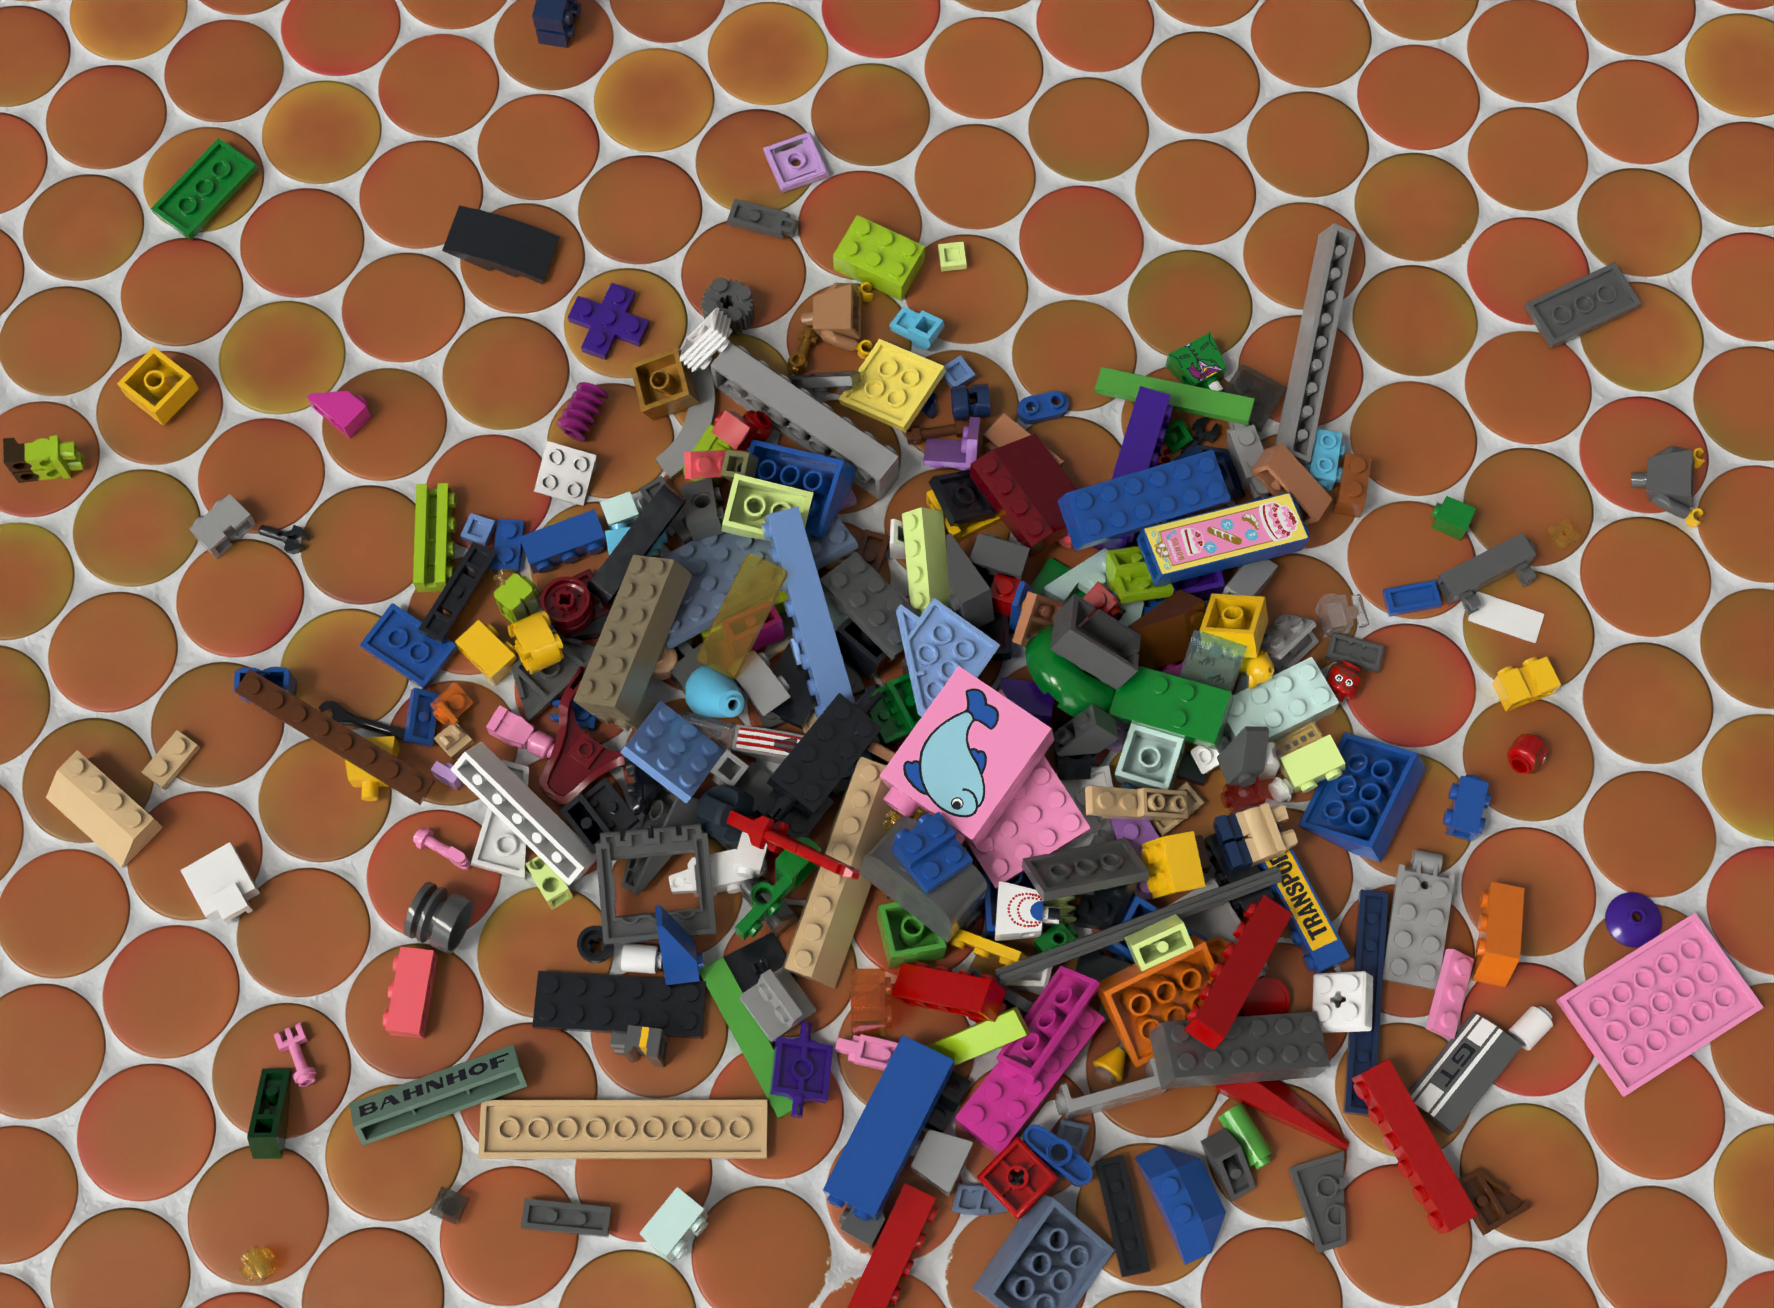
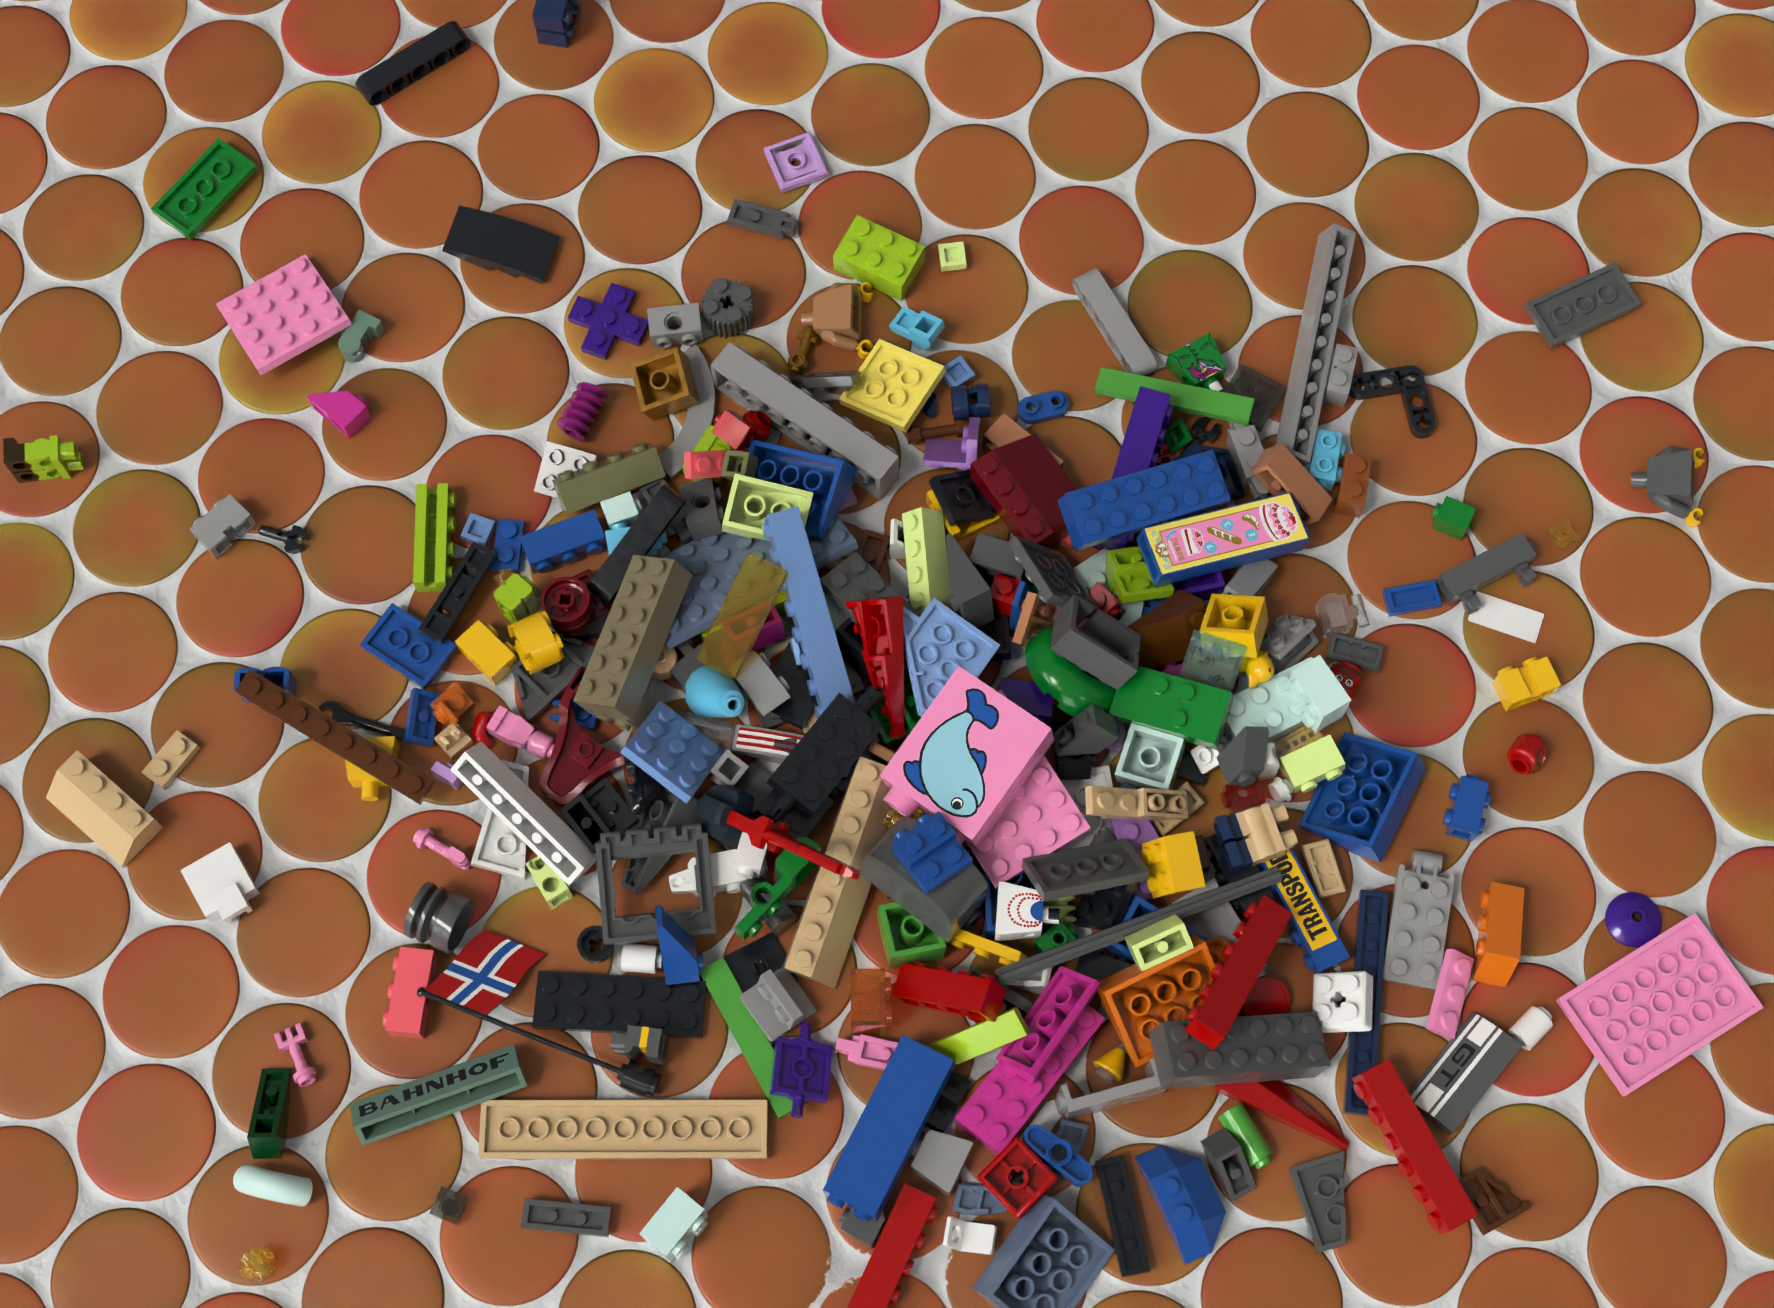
yellow brick [117,346,199,426] -> none
white brick [680,308,732,372] -> none
none -> bright pink plate [216,254,352,375]
none -> light aqua cylinder [233,1164,313,1207]
none -> sand green leg [338,309,385,363]
none -> black beam [355,21,471,106]
none -> flag [417,930,661,1097]
none -> red arm [472,711,494,749]
none -> olive brick [552,442,666,514]
none -> light grey brick [647,303,703,349]
none -> red wedge [845,596,904,738]
none -> white bracket [943,1216,997,1255]
none -> dark grey plate [1008,535,1099,617]
none -> light grey beam [1072,268,1158,376]
none -> light aqua brick [1284,655,1351,733]
none -> tan plate [1301,838,1346,900]
none -> light grey window [1322,344,1359,408]
none -> black beam [1349,366,1435,439]

